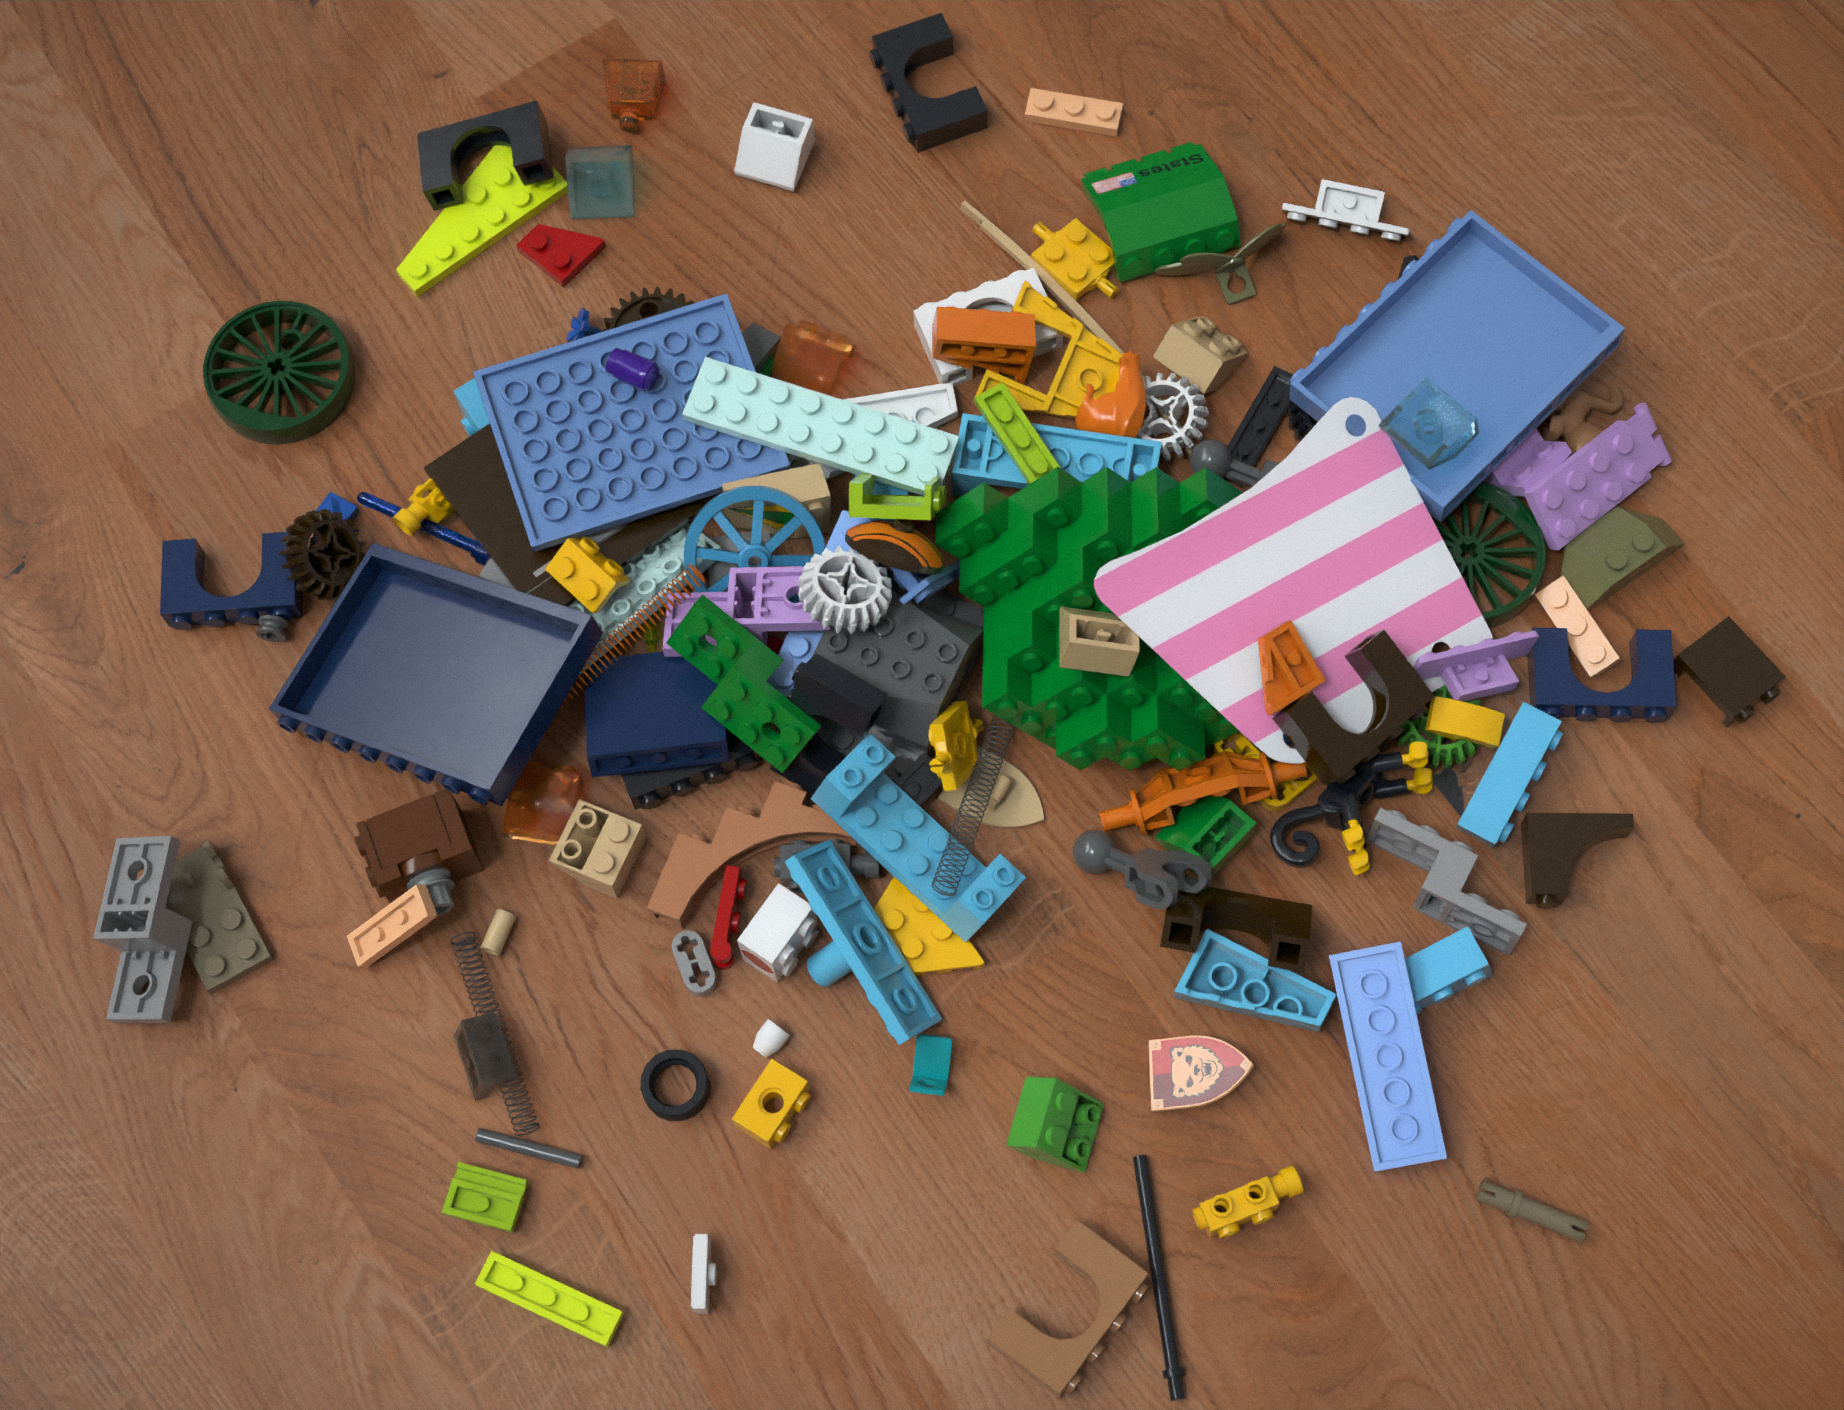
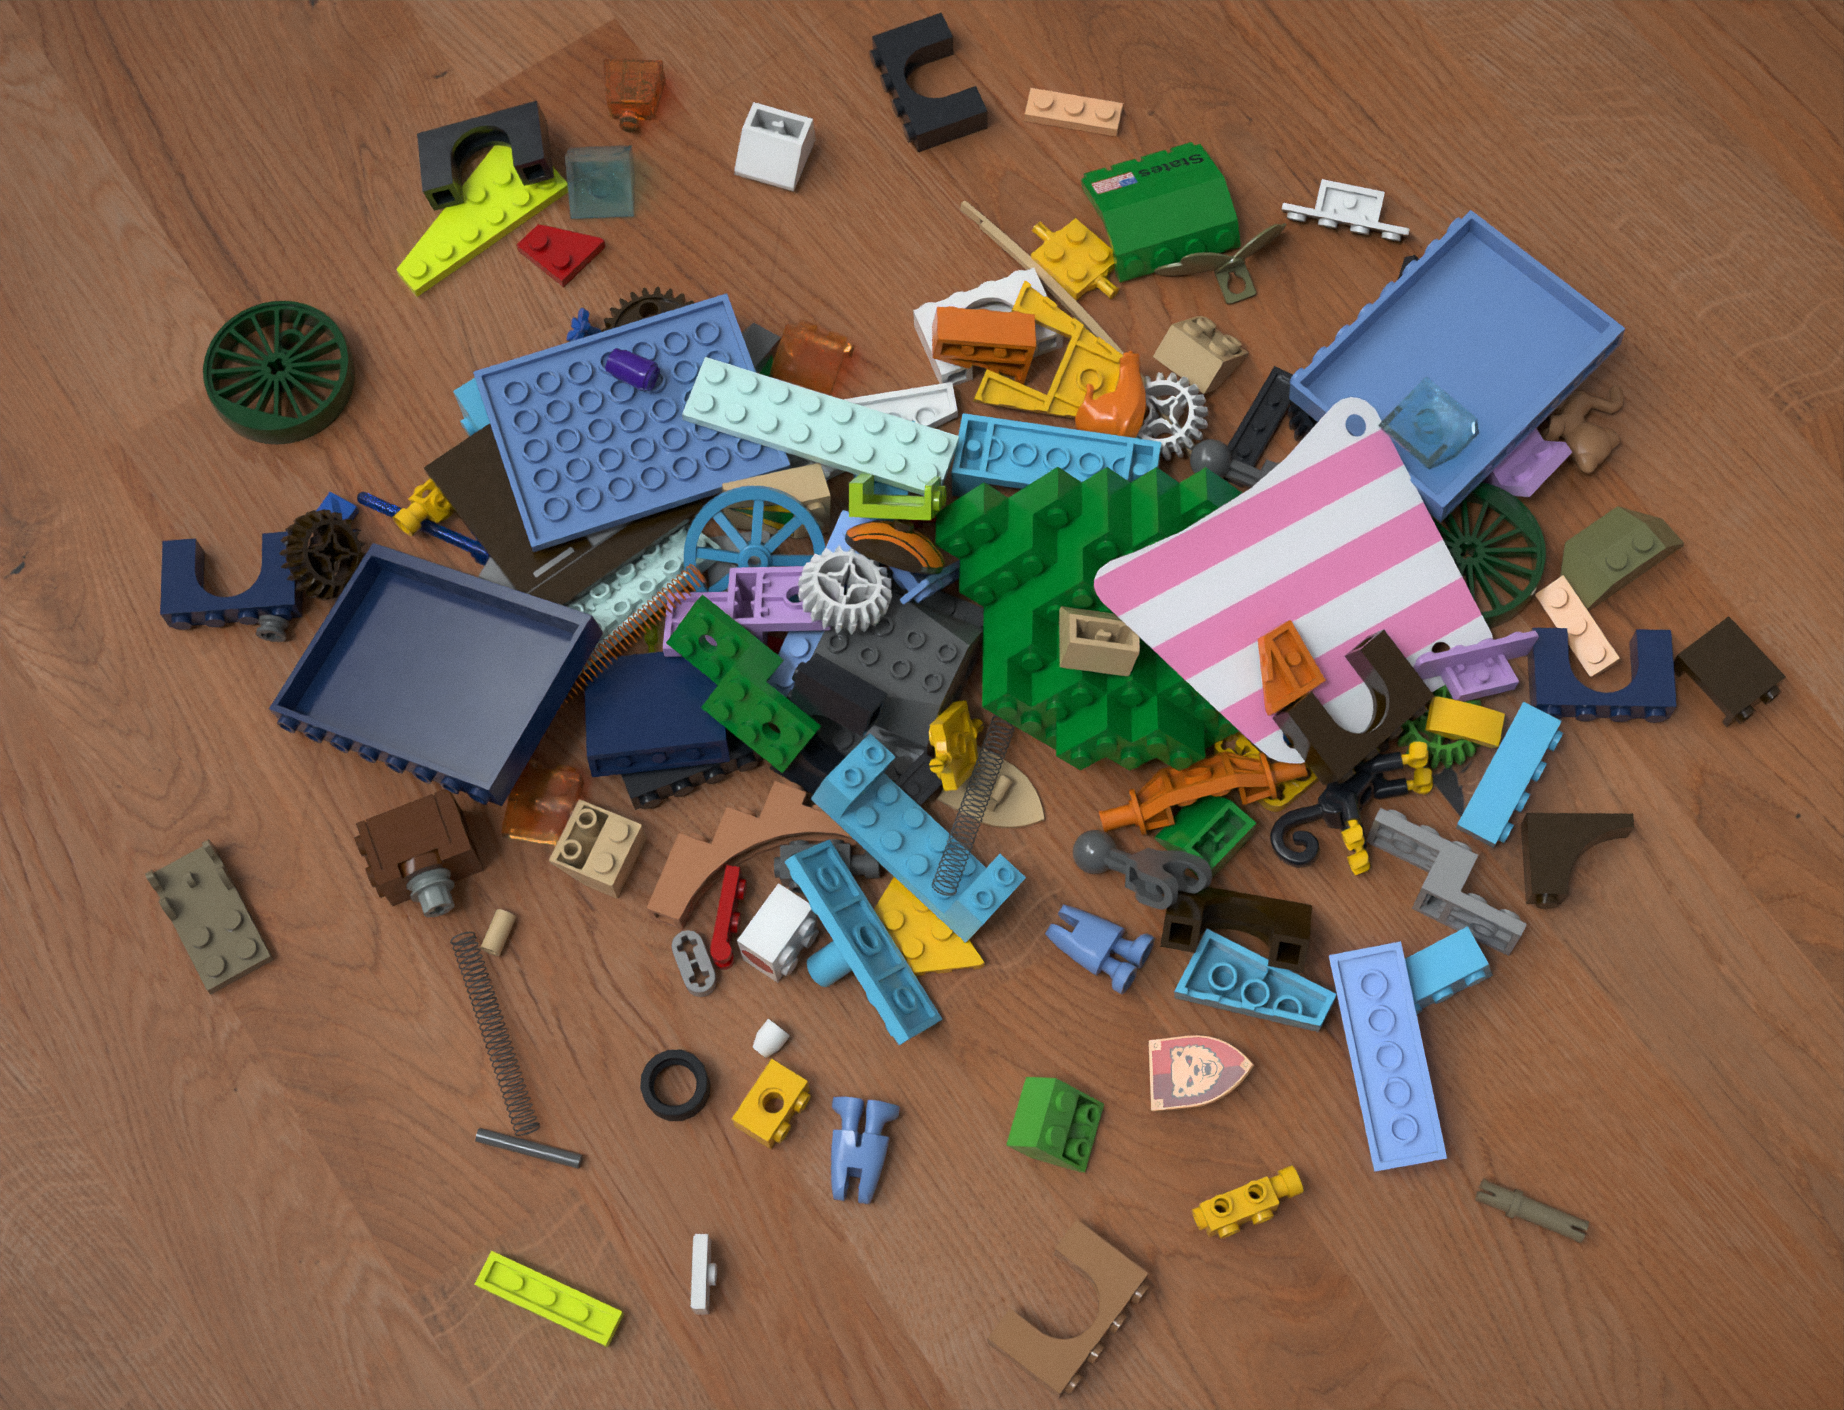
light grey bracket [93,836,193,1023] -> none
light nougat plate [347,884,438,967] -> none
lime plate [441,1162,529,1233] -> none
clear smoke bracket [454,1013,516,1101] -> none
yellow bracket [545,537,630,614] -> none
teal bracket [909,1034,952,1096] -> none
lime plate [974,382,1061,485] -> none
black bar [1133,1155,1186,1401] -> none
lavender hinge [1523,403,1672,550] -> none
none -> medium blue piece [831,1097,900,1204]
none -> medium blue piece [1045,904,1155,995]

